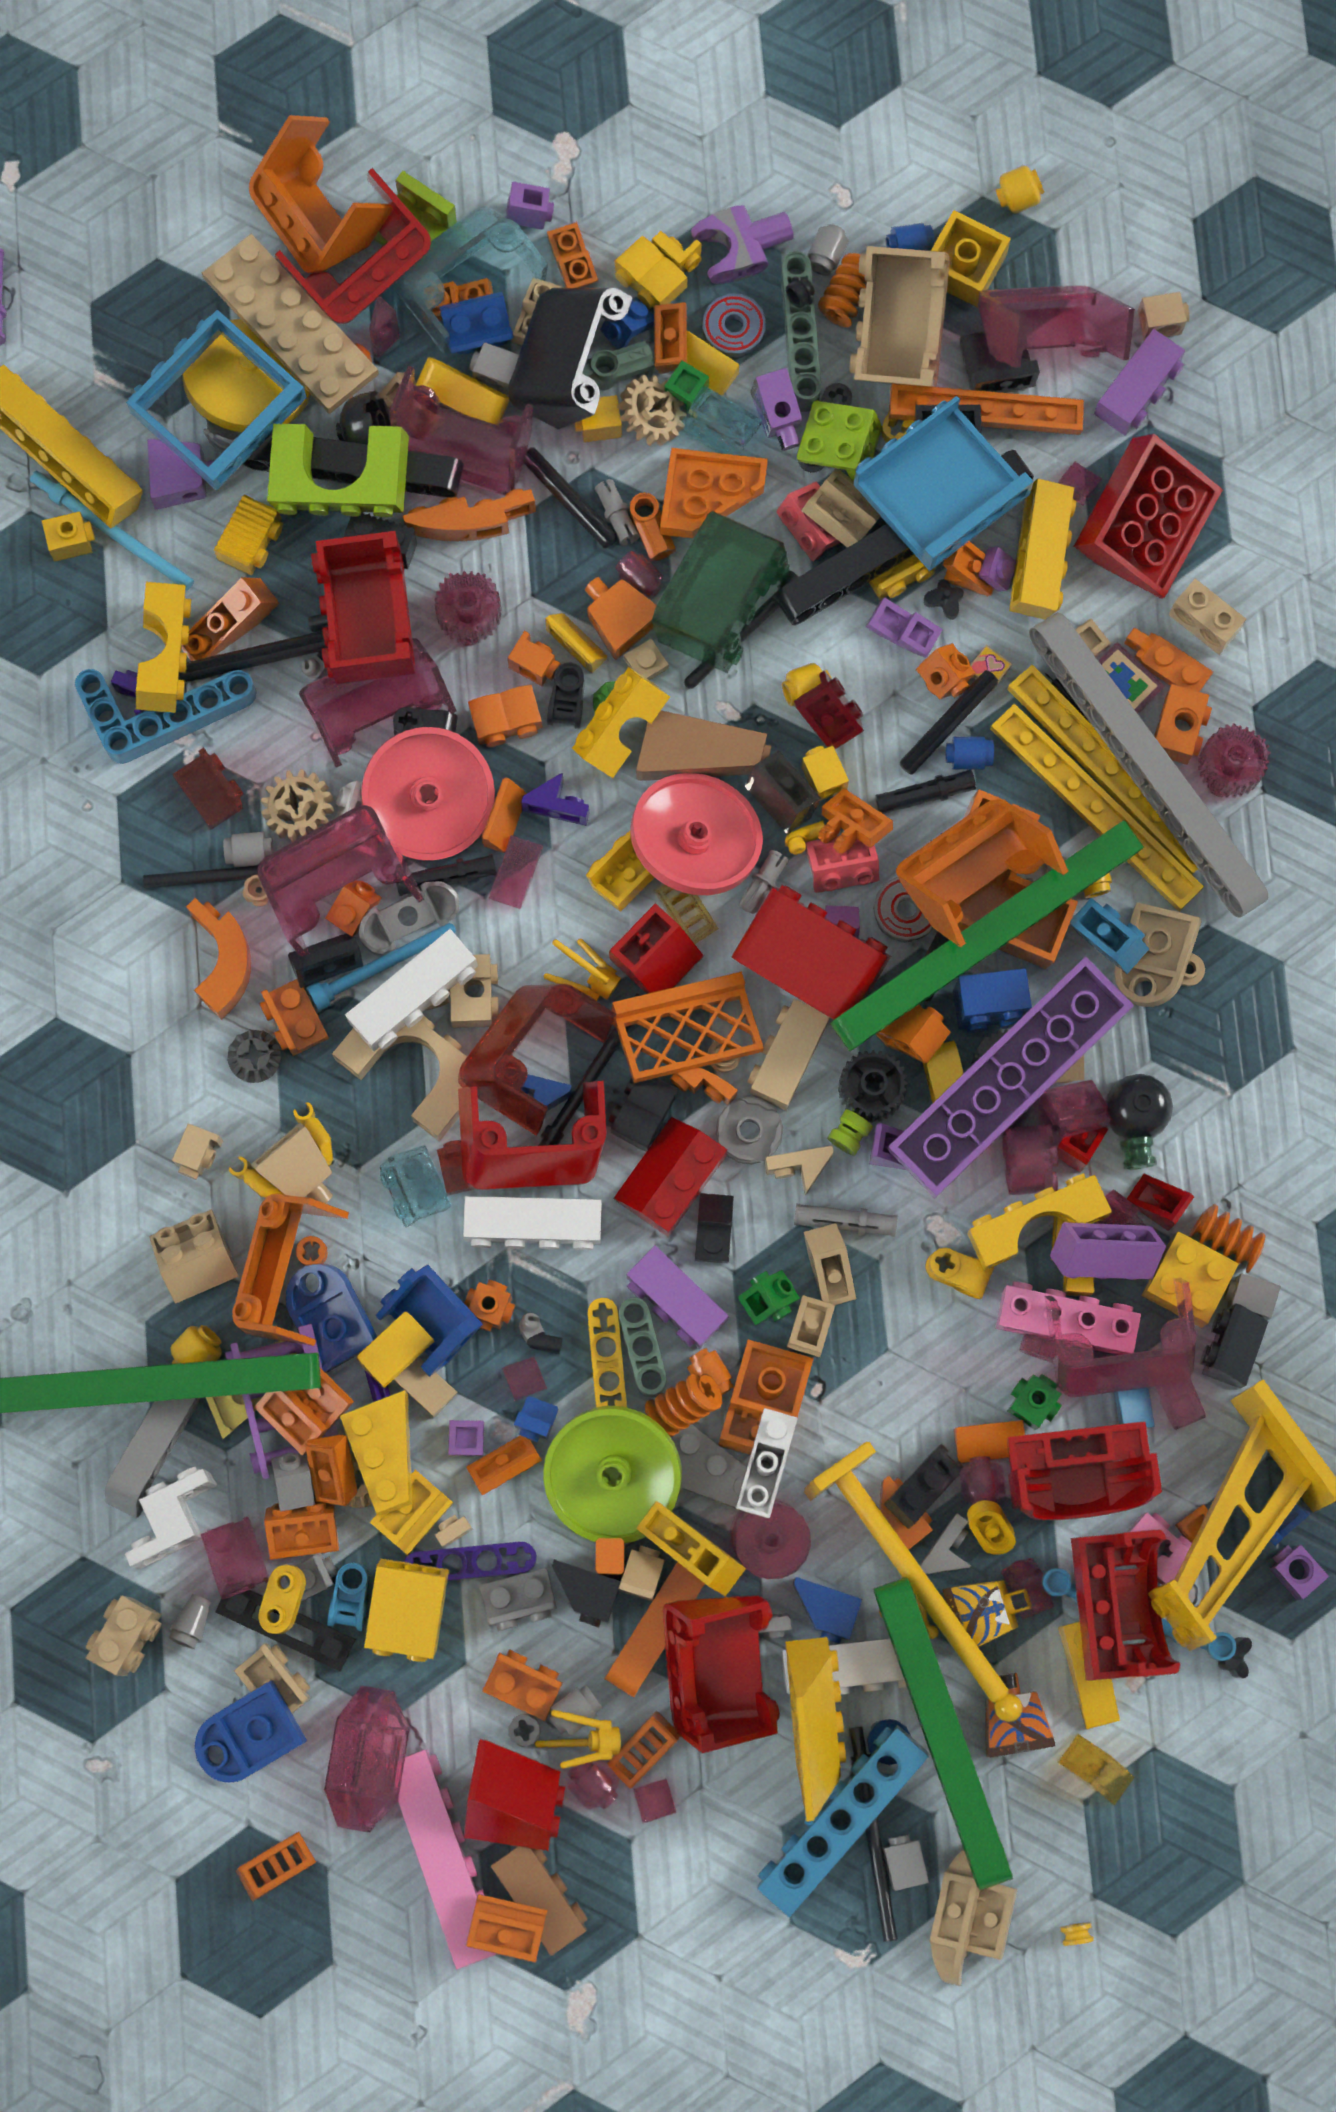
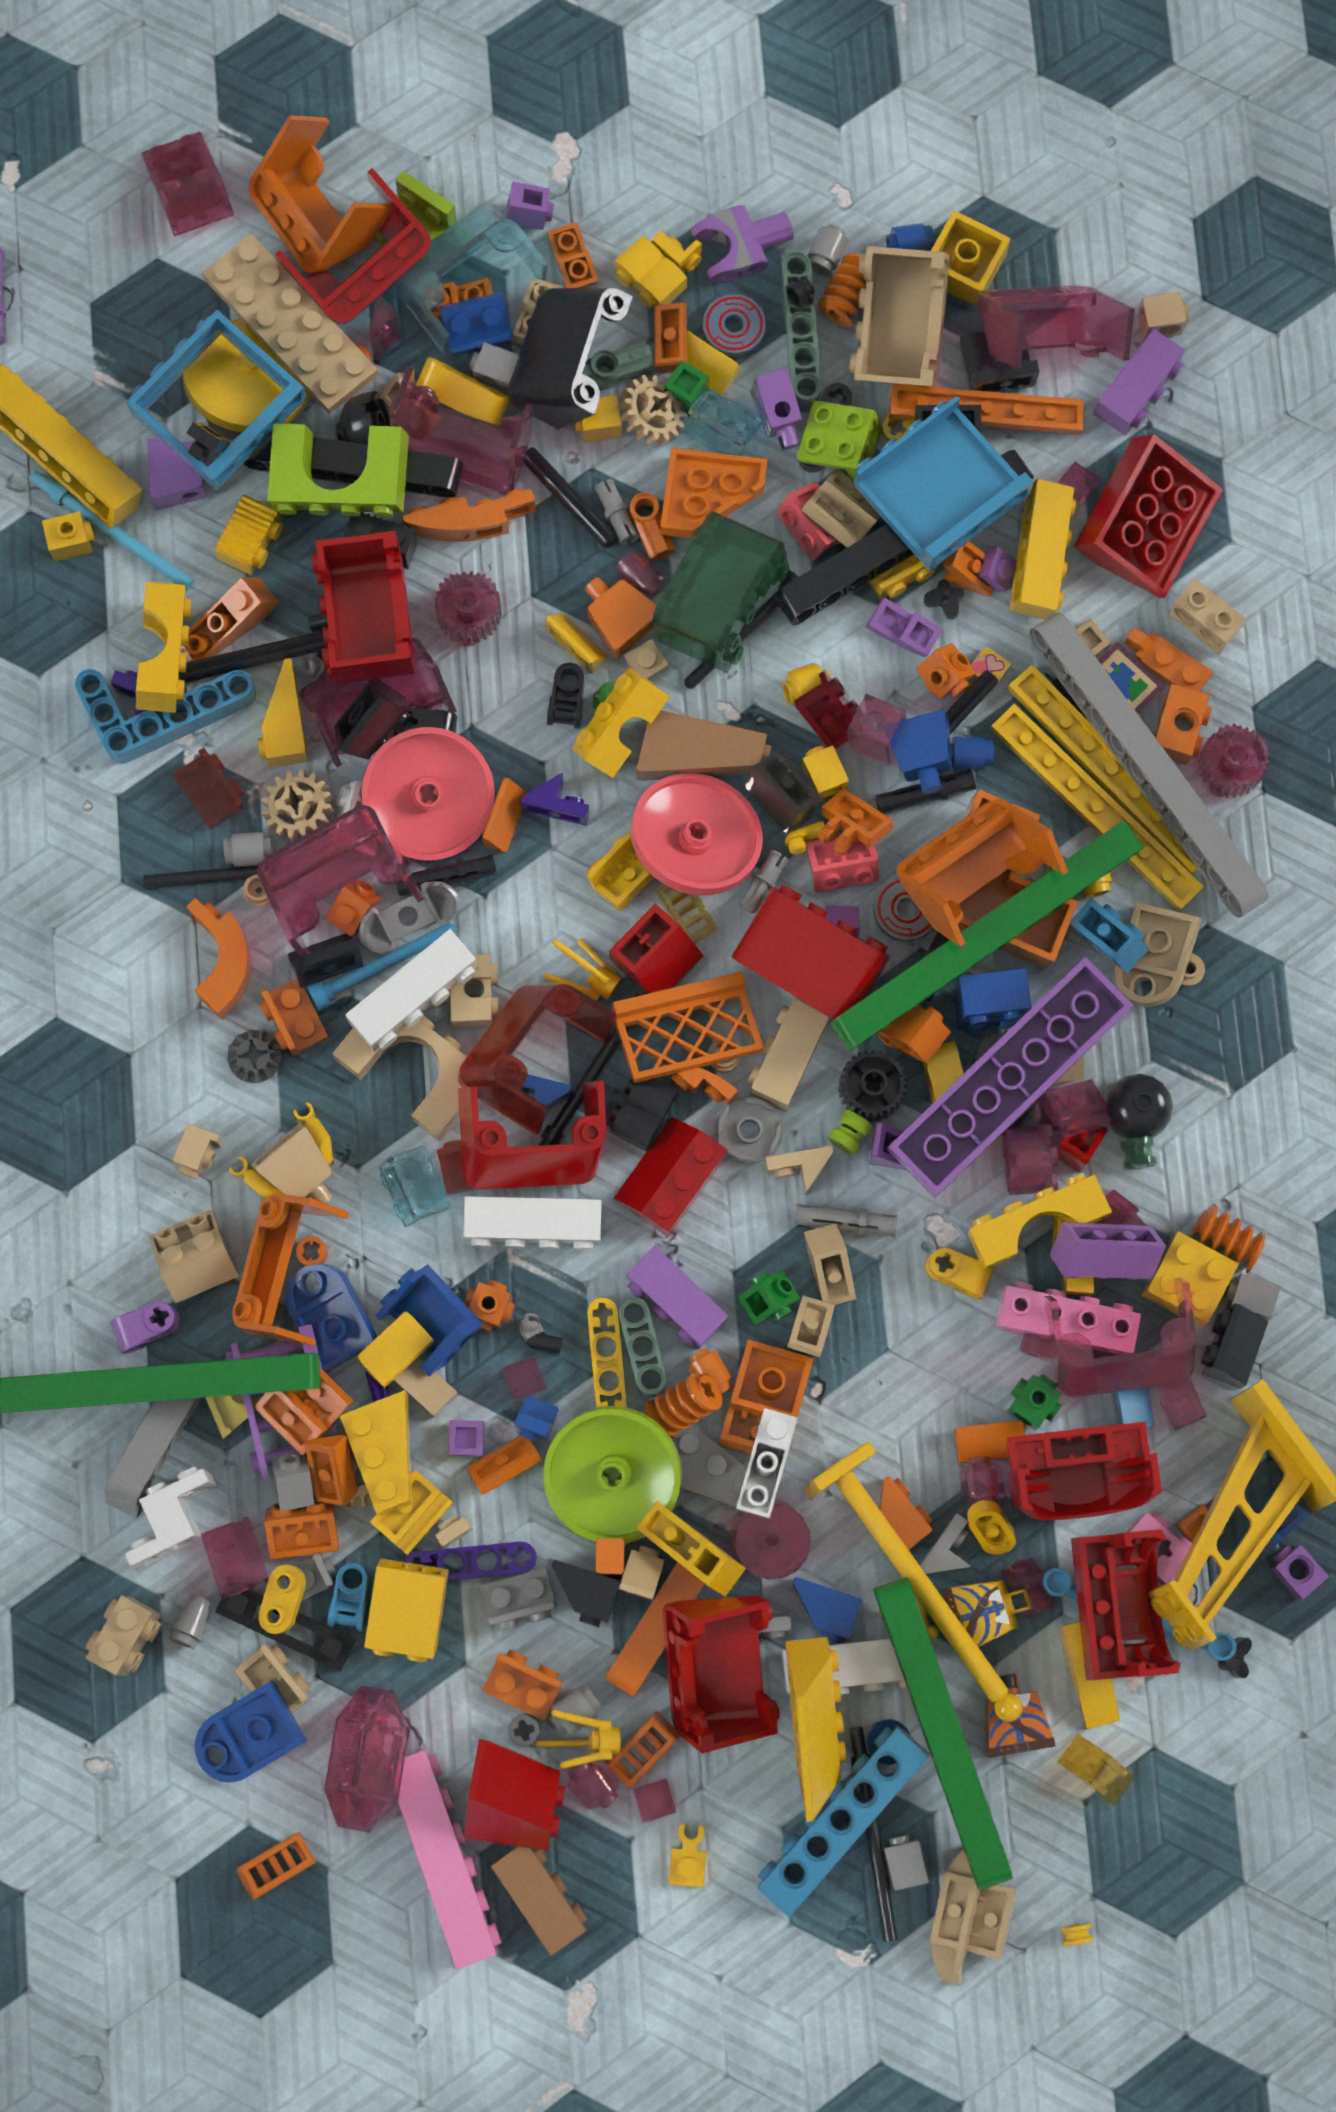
yellow head [170,1325,222,1364] -> none
orange plate [465,1894,548,1963] -> none
orange brick [468,685,543,747] -> none
clear pink slope [489,835,544,909] -> none
orange brick [507,631,561,687] -> none
blue bracket [600,296,654,350] -> none
black slope [695,1193,734,1263] -> none
black plate [884,1443,966,1529] -> none
yellow head [995,165,1045,214] -> none
red slope [1125,1173,1194,1231] -> none
none -> medium lavender piece [110,1302,181,1354]
none -> clear pink slope [141,131,234,237]
none -> black tile [187,422,230,461]
none -> yellow slope [257,658,309,768]
none -> black slope [334,675,409,760]
none -> yellow plate [668,1823,707,1888]
none -> clear pink piece [847,693,906,766]
none -> blue torso [883,709,952,794]

